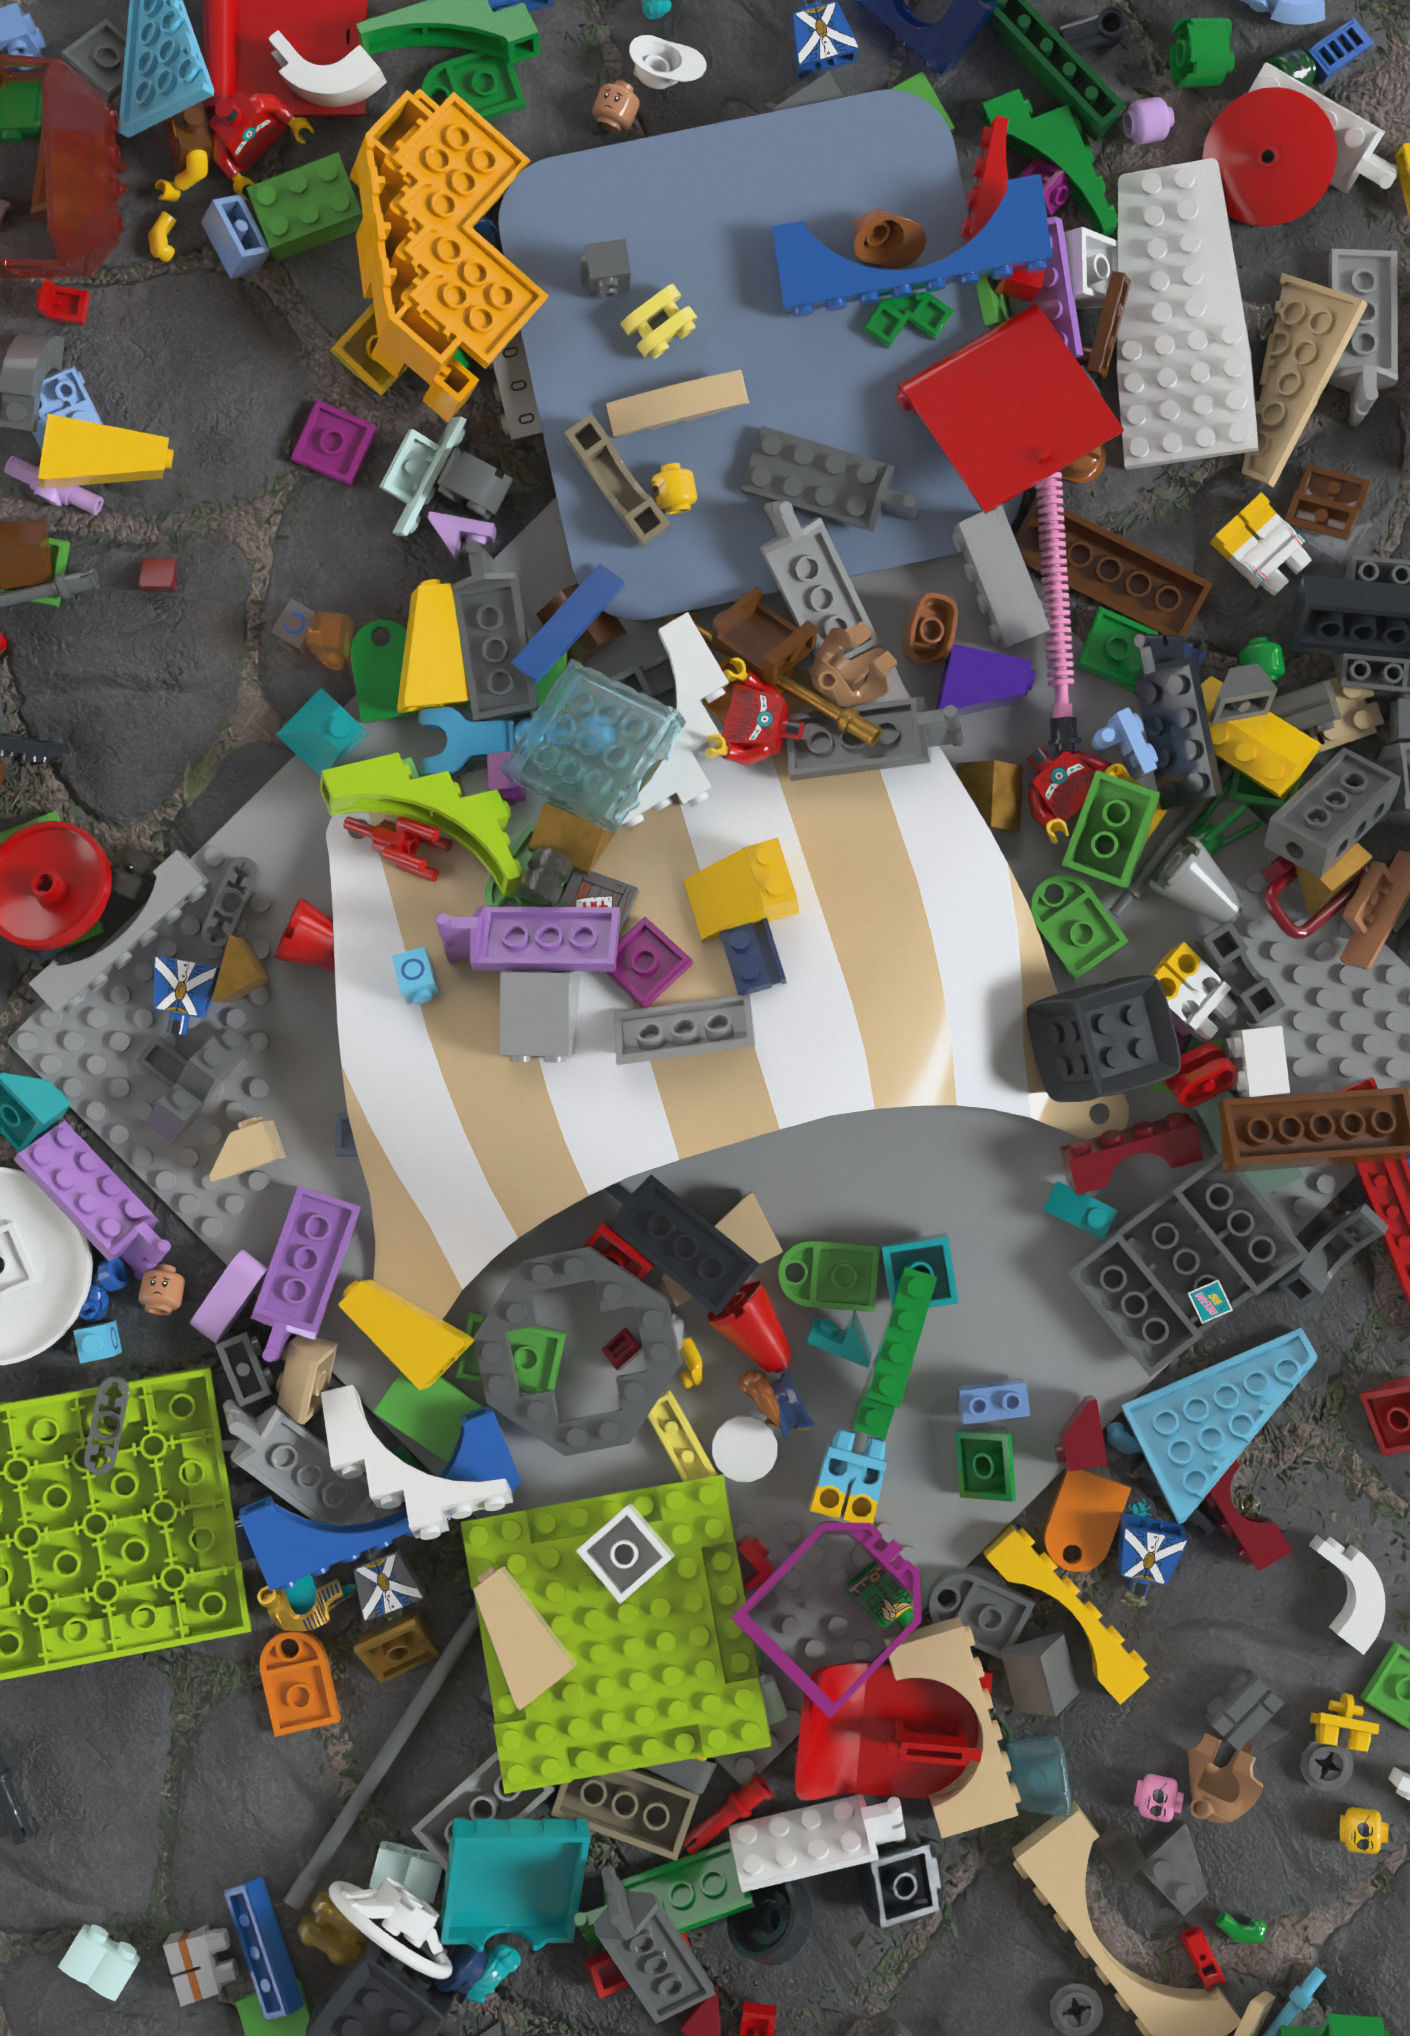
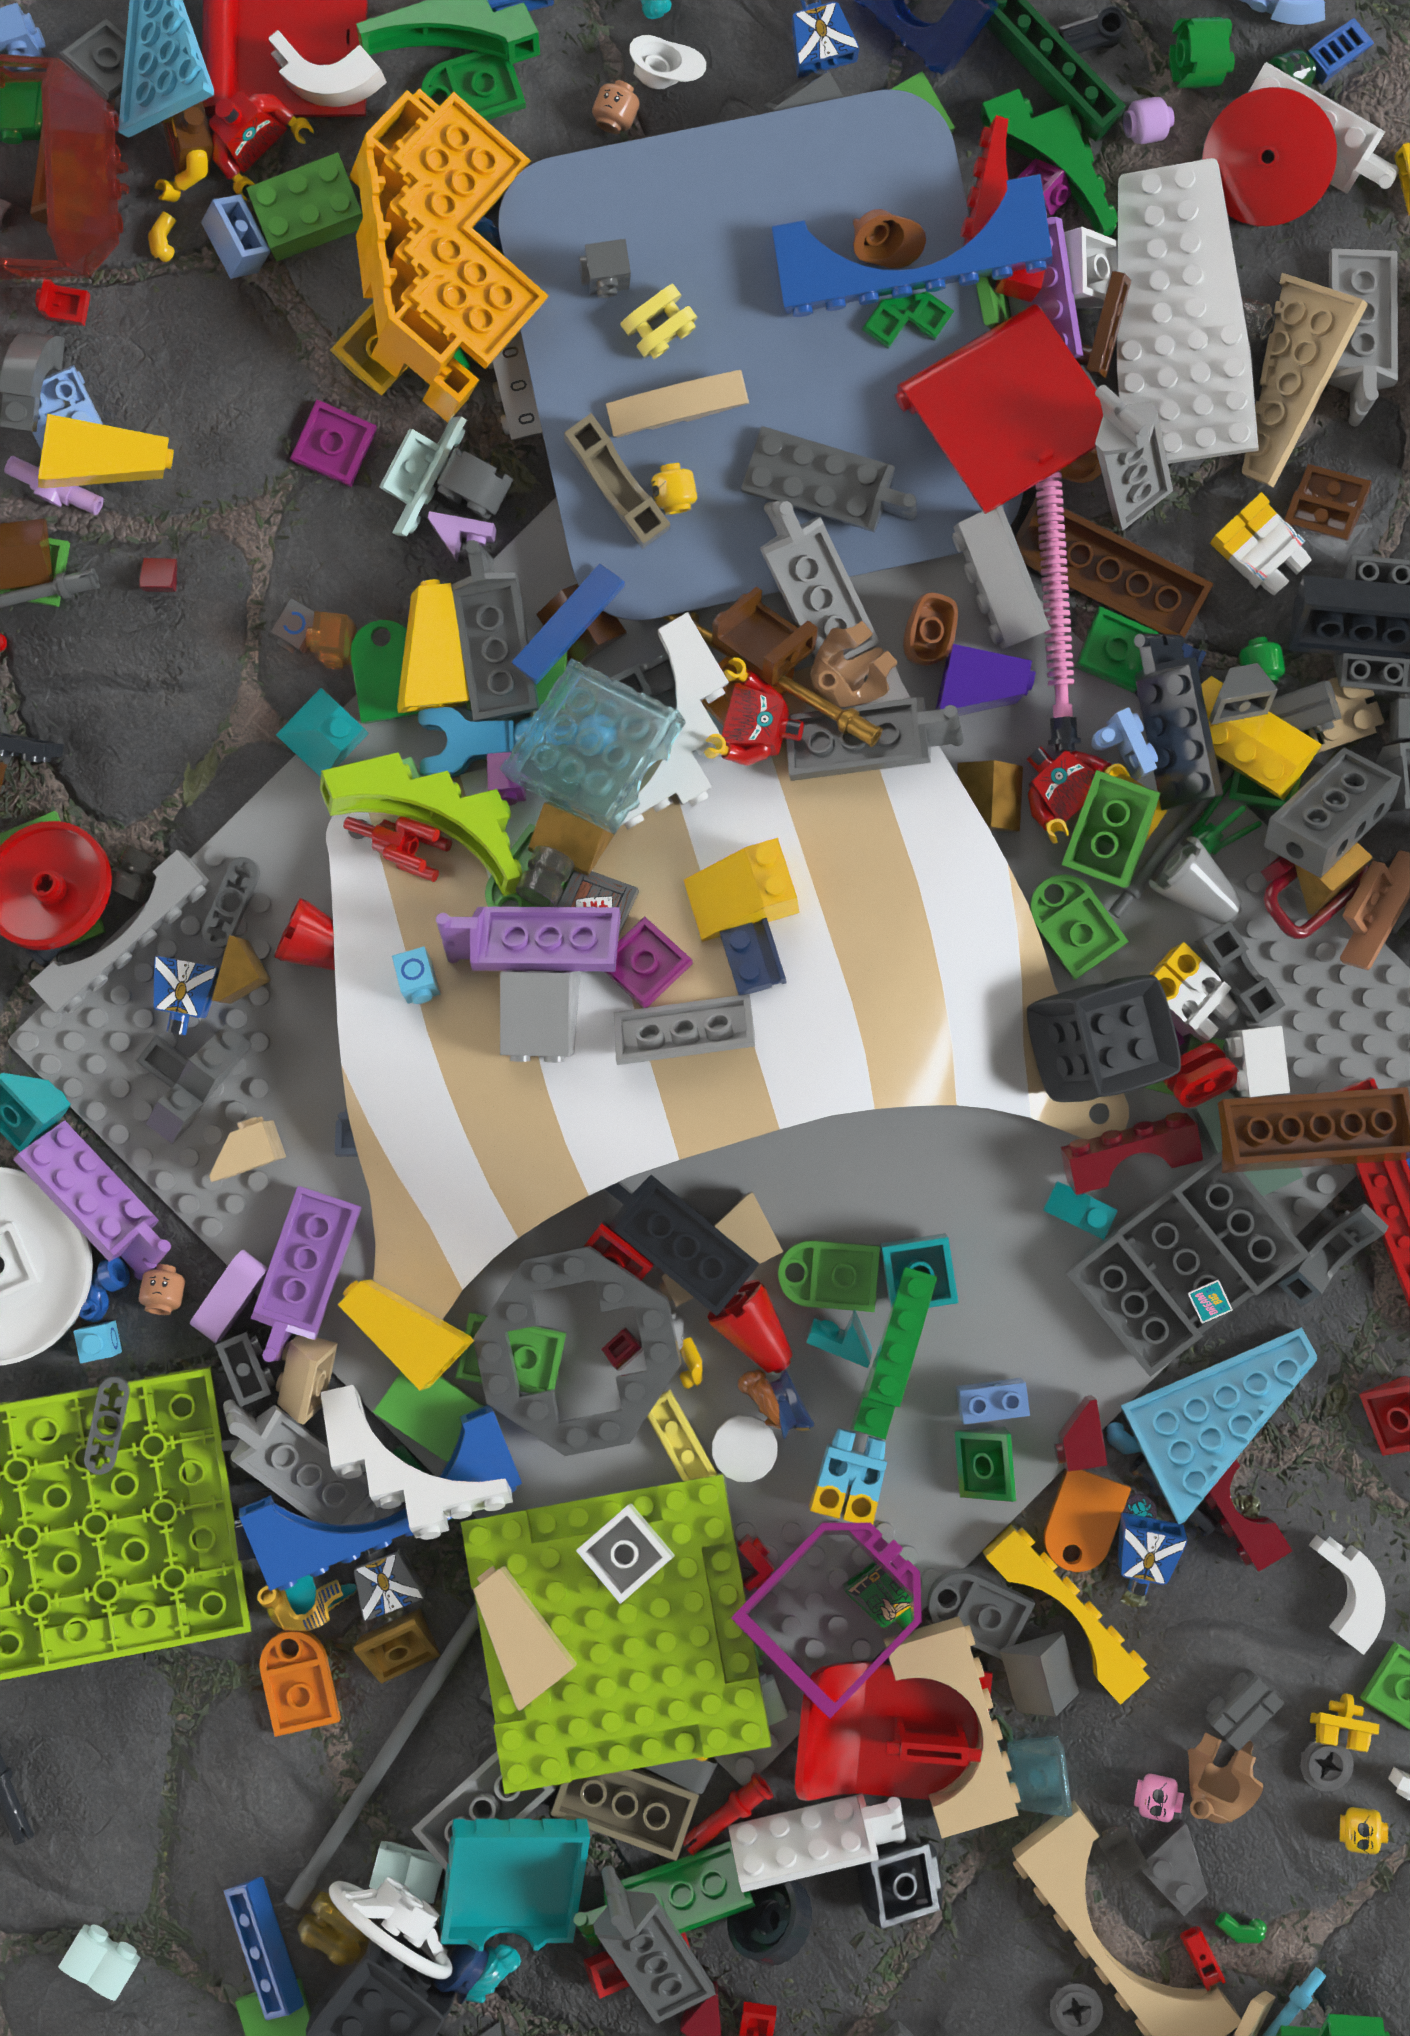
light grey hips [163,1924,239,2007] -> none
none -> light grey hinge [1095,385,1173,531]

